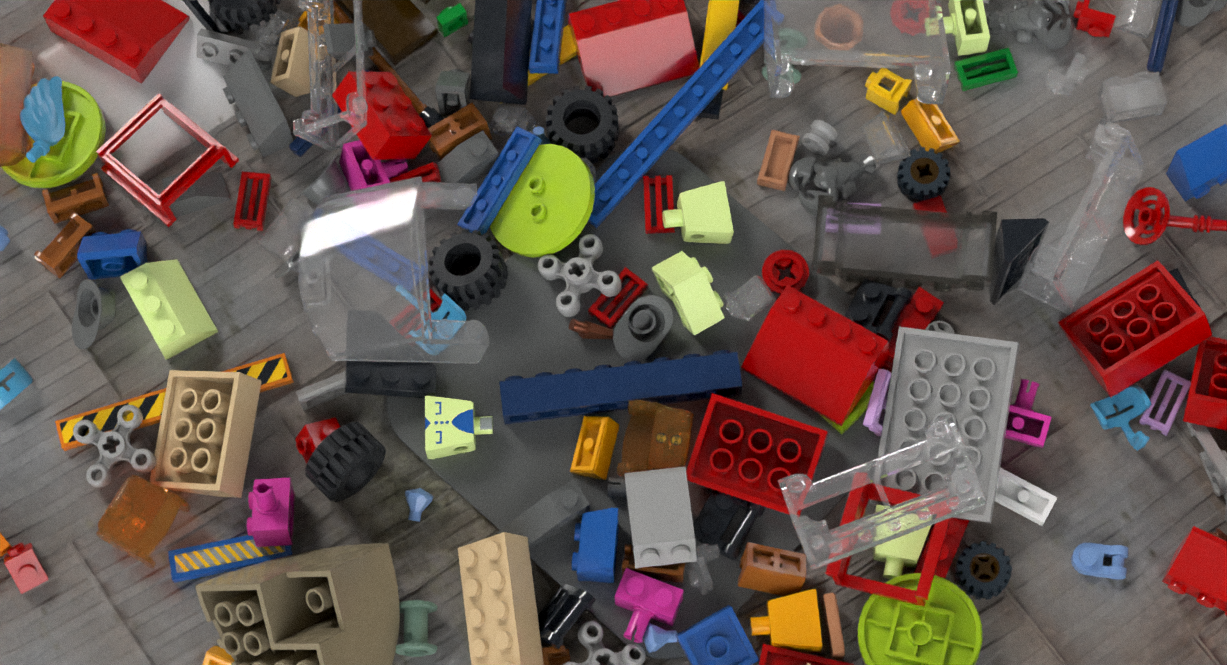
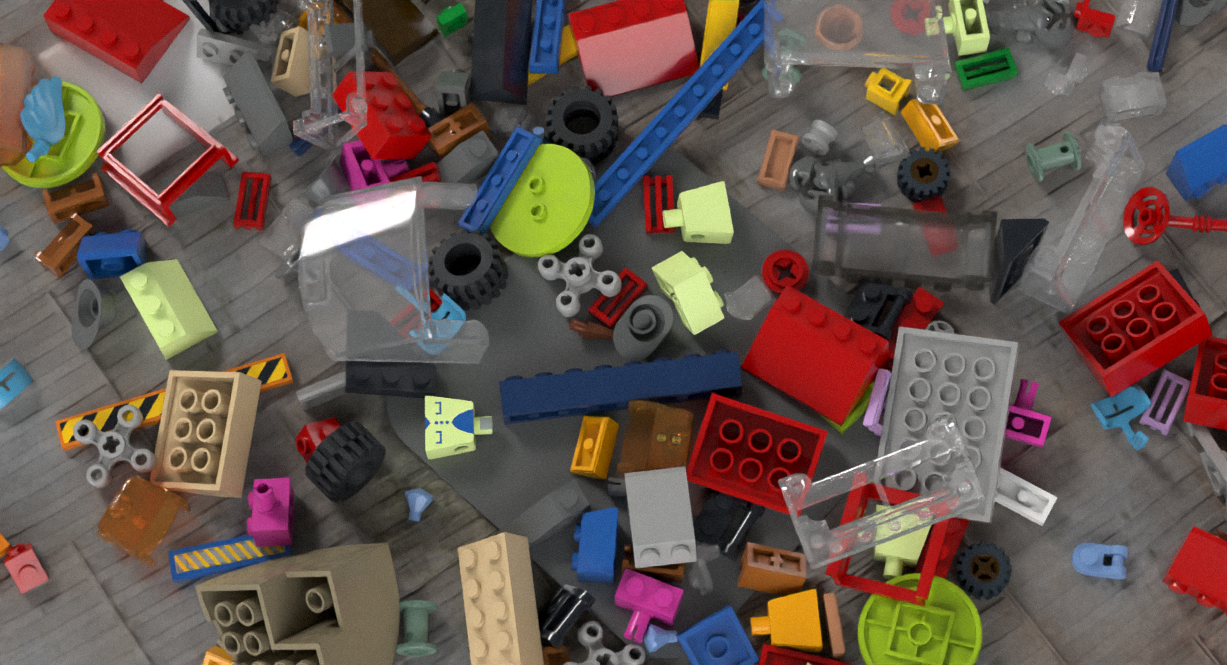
none -> sand green hose [1025,131,1082,182]

